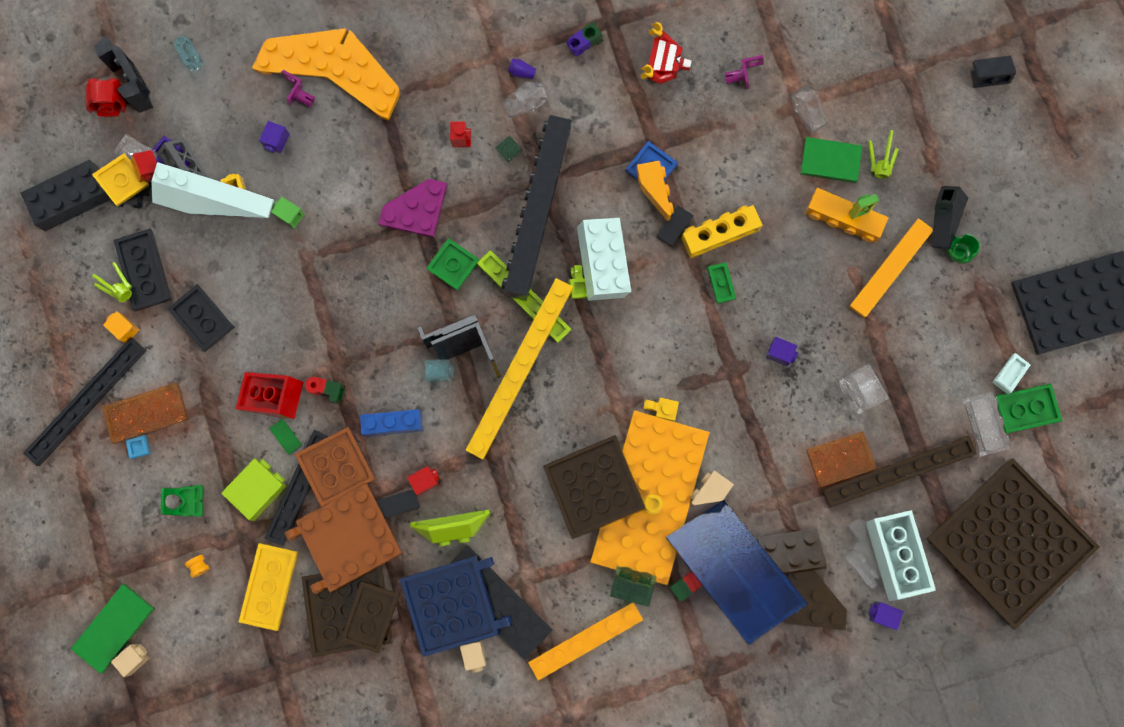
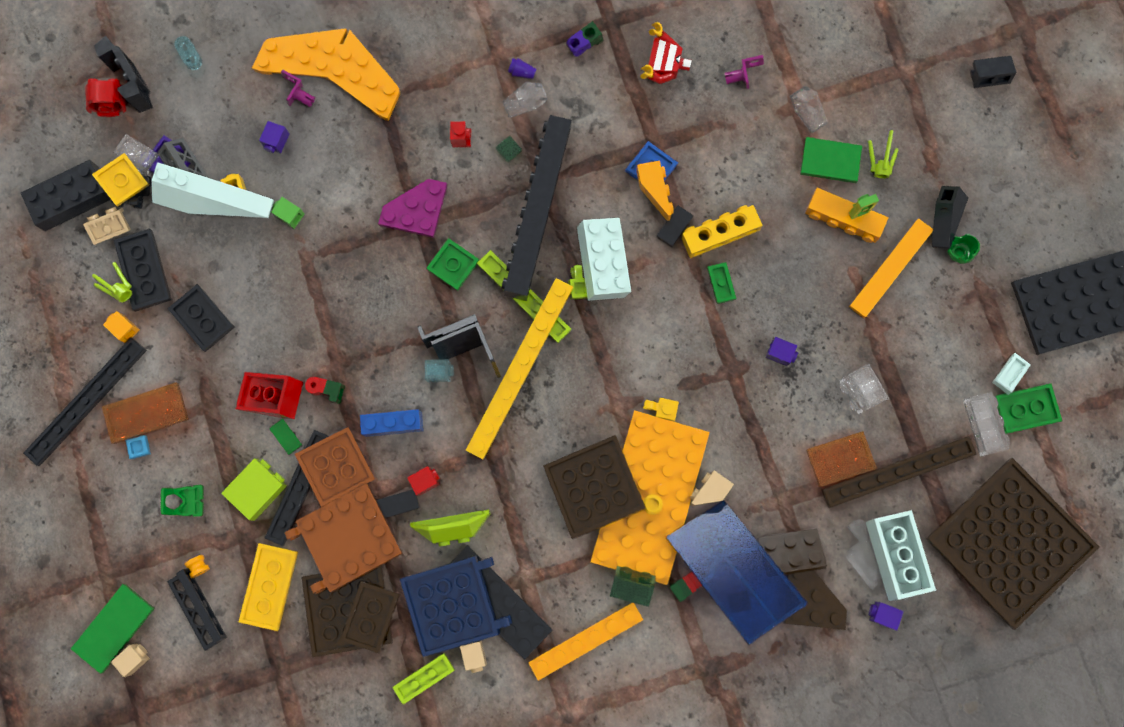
red brick [131,150,157,182] -> none
none -> tan bracket [83,206,131,245]
none -> black fence [167,569,227,651]
none -> lime plate [392,653,455,704]

